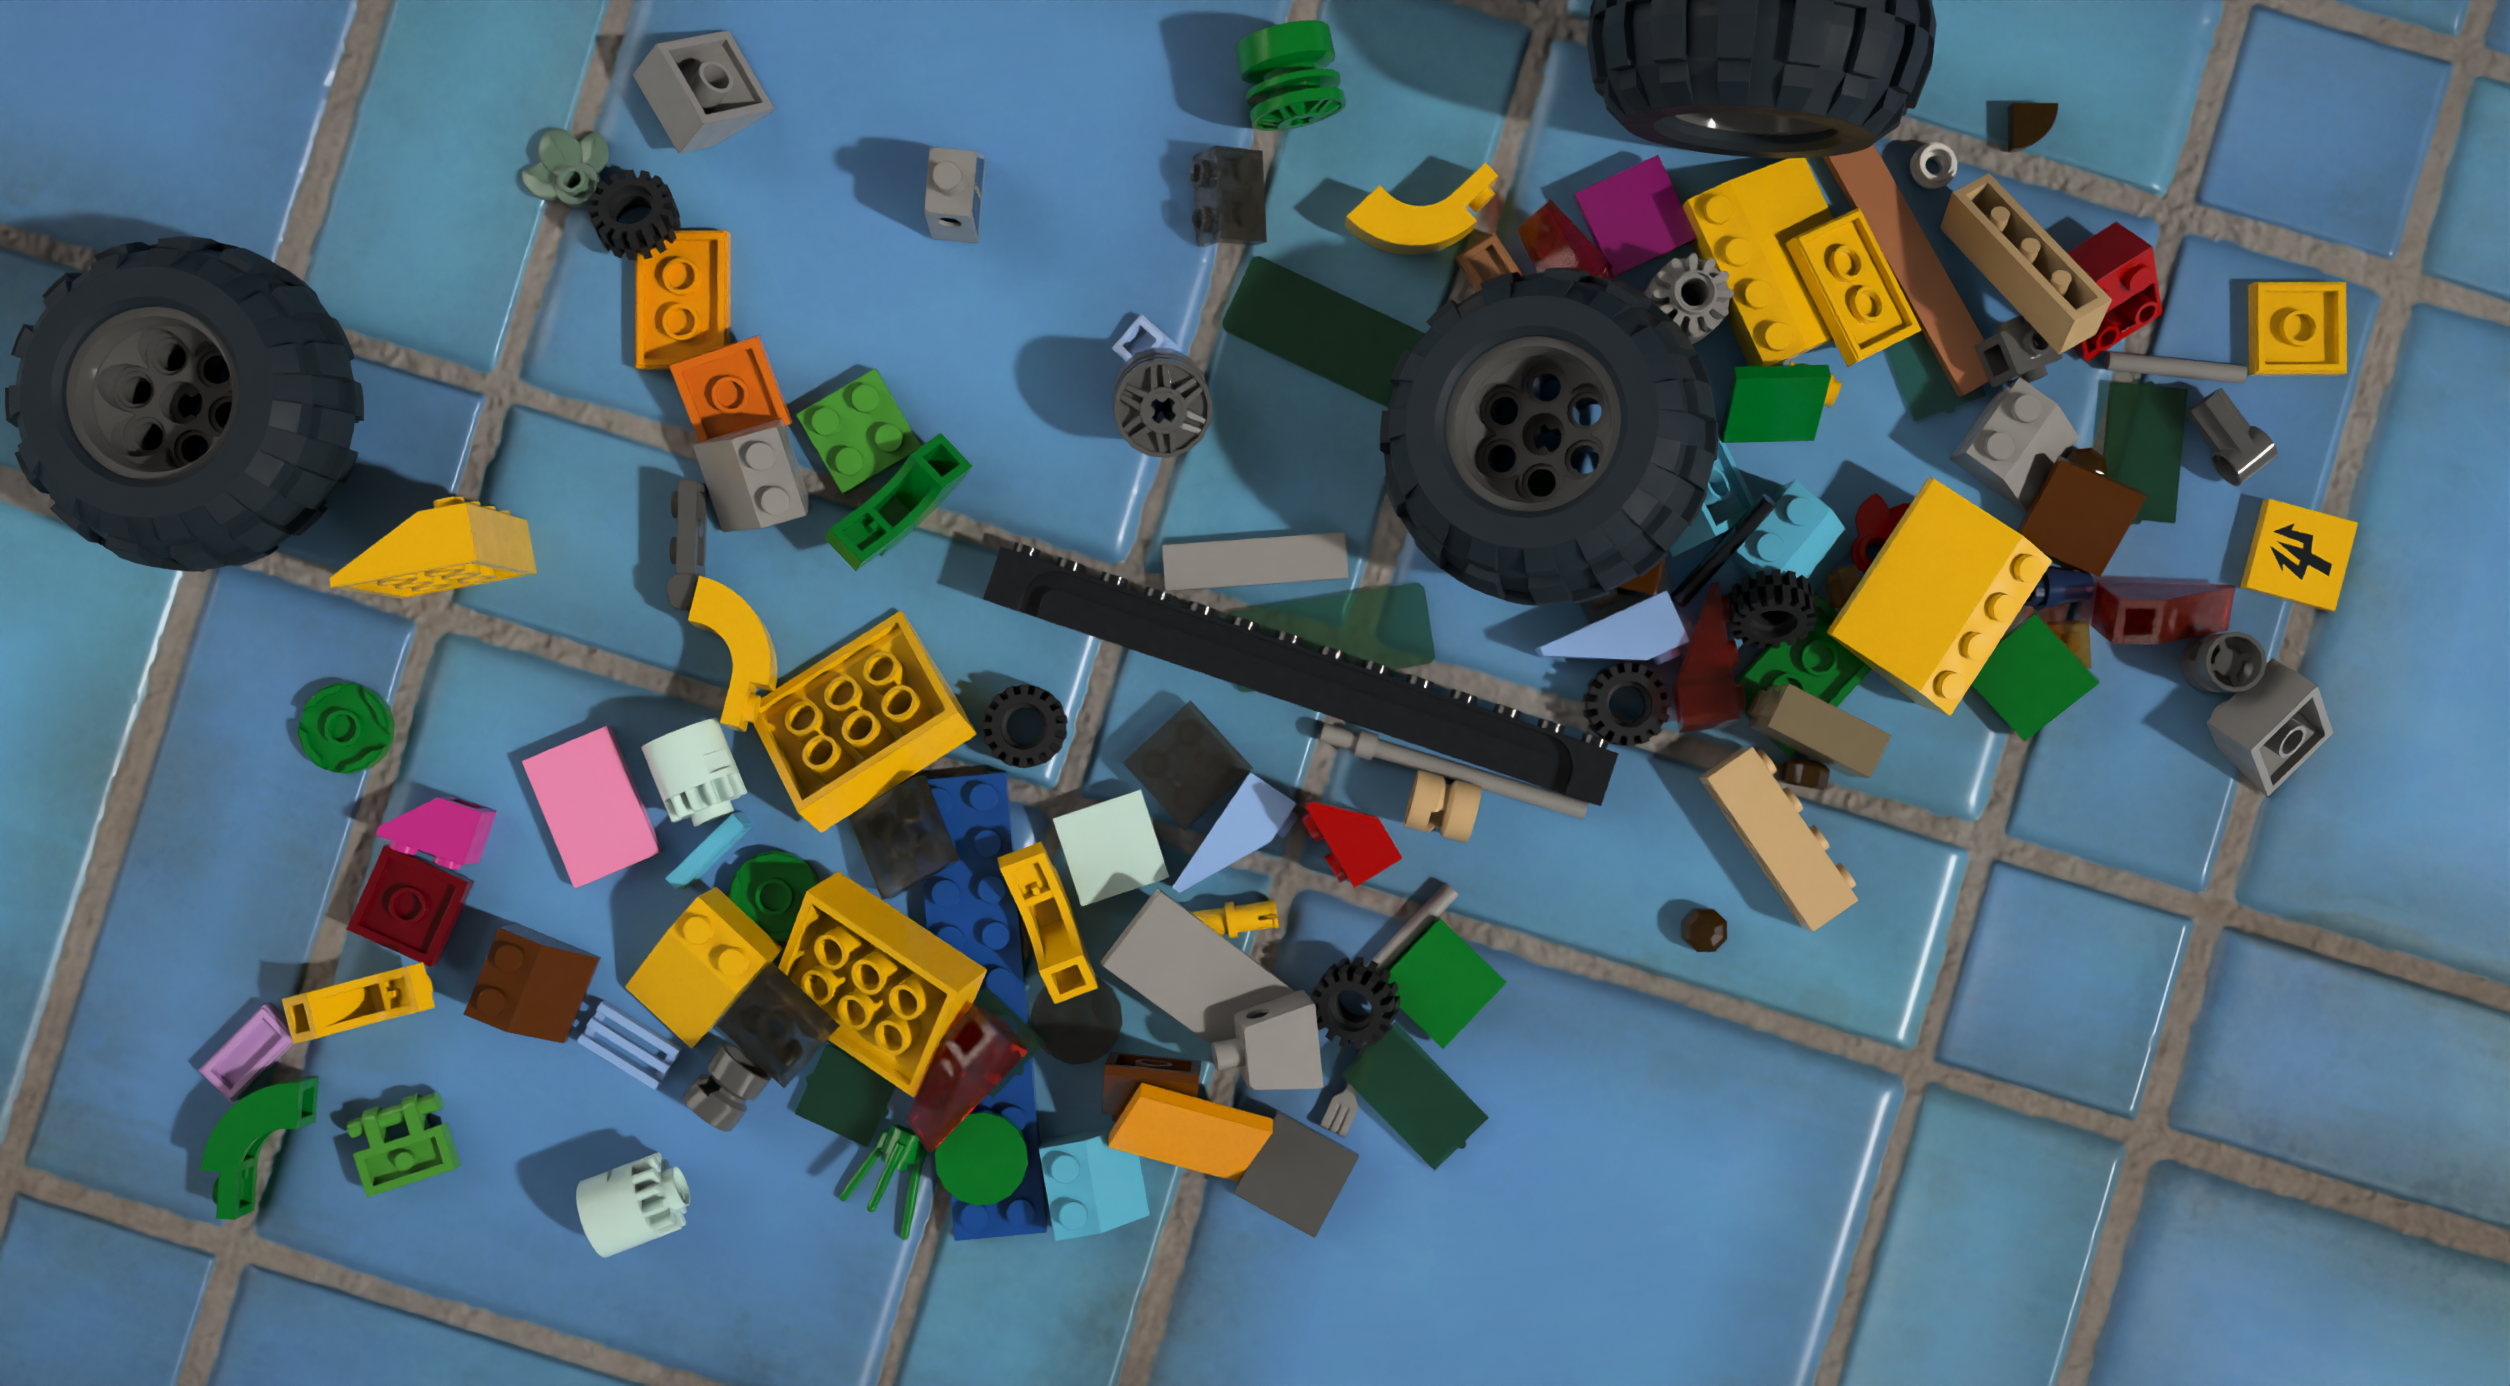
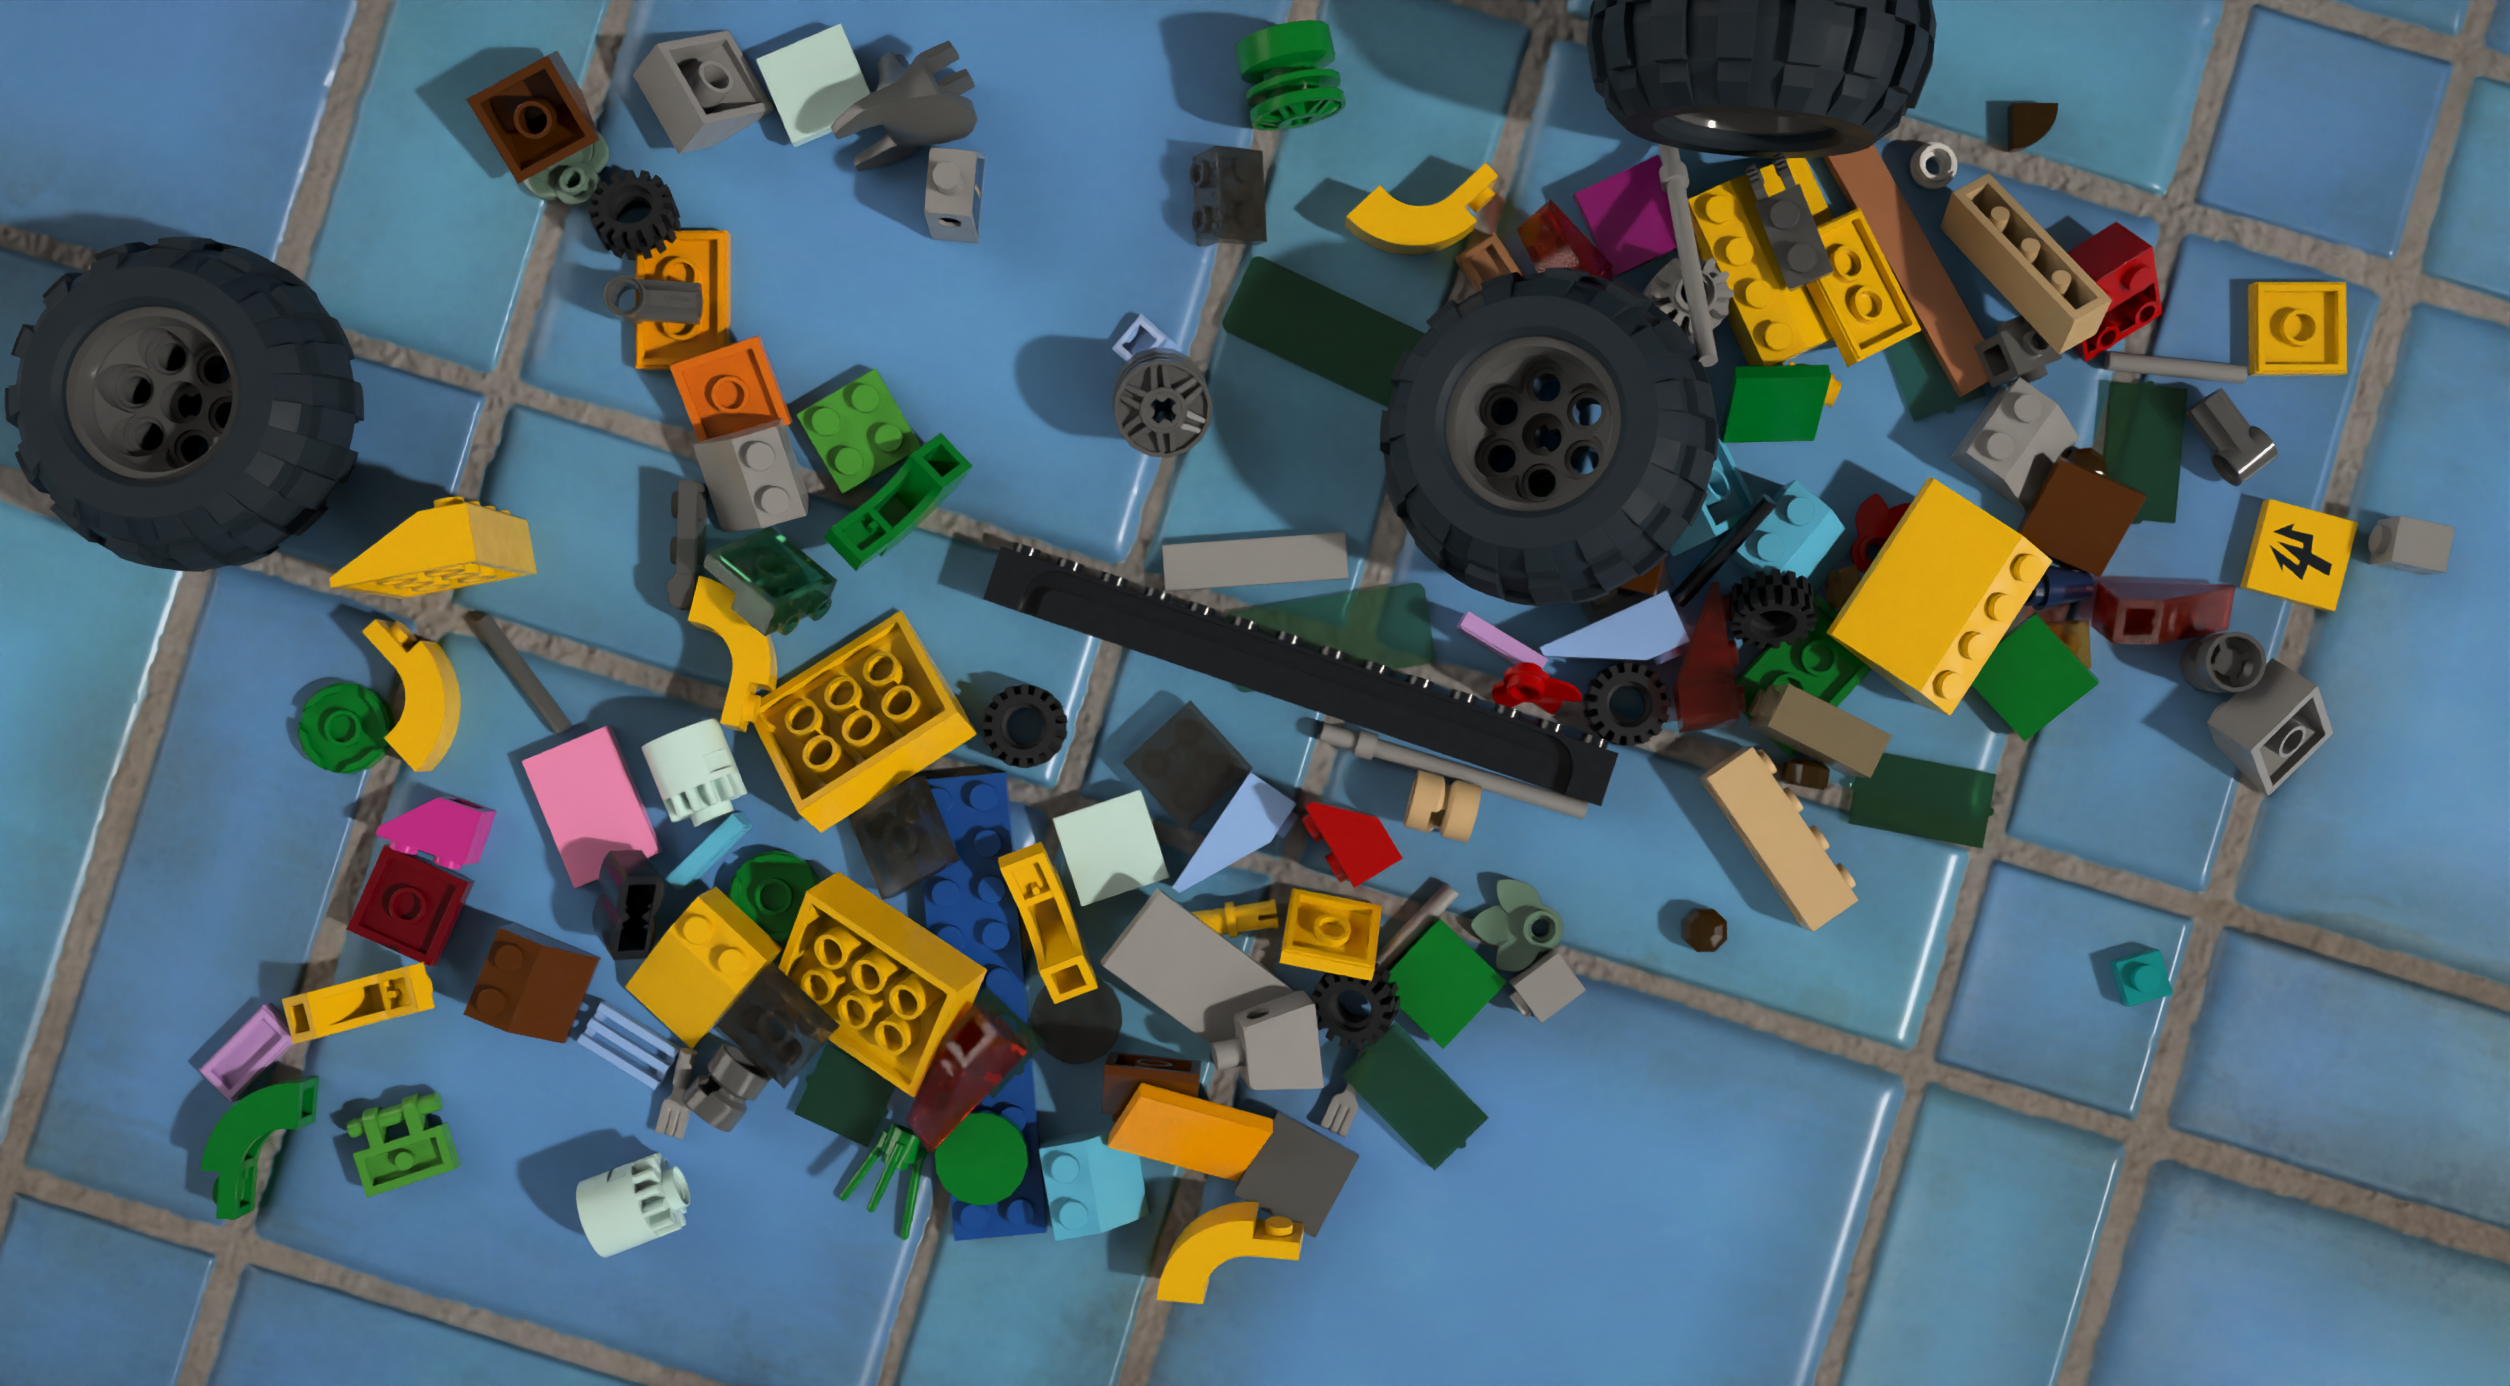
none -> yellow arch [362,619,461,772]
none -> reddish brown slope [466,51,600,183]
none -> dark grey bar [474,615,573,735]
none -> black brick [592,850,664,960]
none -> dark grey piece [603,275,703,325]
none -> light grey piece [655,1048,698,1140]
none -> clear green plate [703,526,837,636]
none -> light aqua tile [756,23,871,147]
none -> dark grey piece [831,41,977,171]
none -> yellow arch [1157,1201,1304,1304]
none -> yellow tile [1279,888,1382,981]
none -> lavender tile [1456,611,1548,669]
none -> sand green plate [1470,879,1564,971]
none -> red plate [1491,662,1582,714]
none -> light grey brick [1509,948,1586,1023]
none -> light grey bar [1659,144,1718,367]
none -> dark grey hinge [1745,151,1835,292]
none -> clear green piece [1847,753,1996,849]
none -> teal plate [2109,948,2173,1007]
none -> light grey brick [2368,516,2455,576]

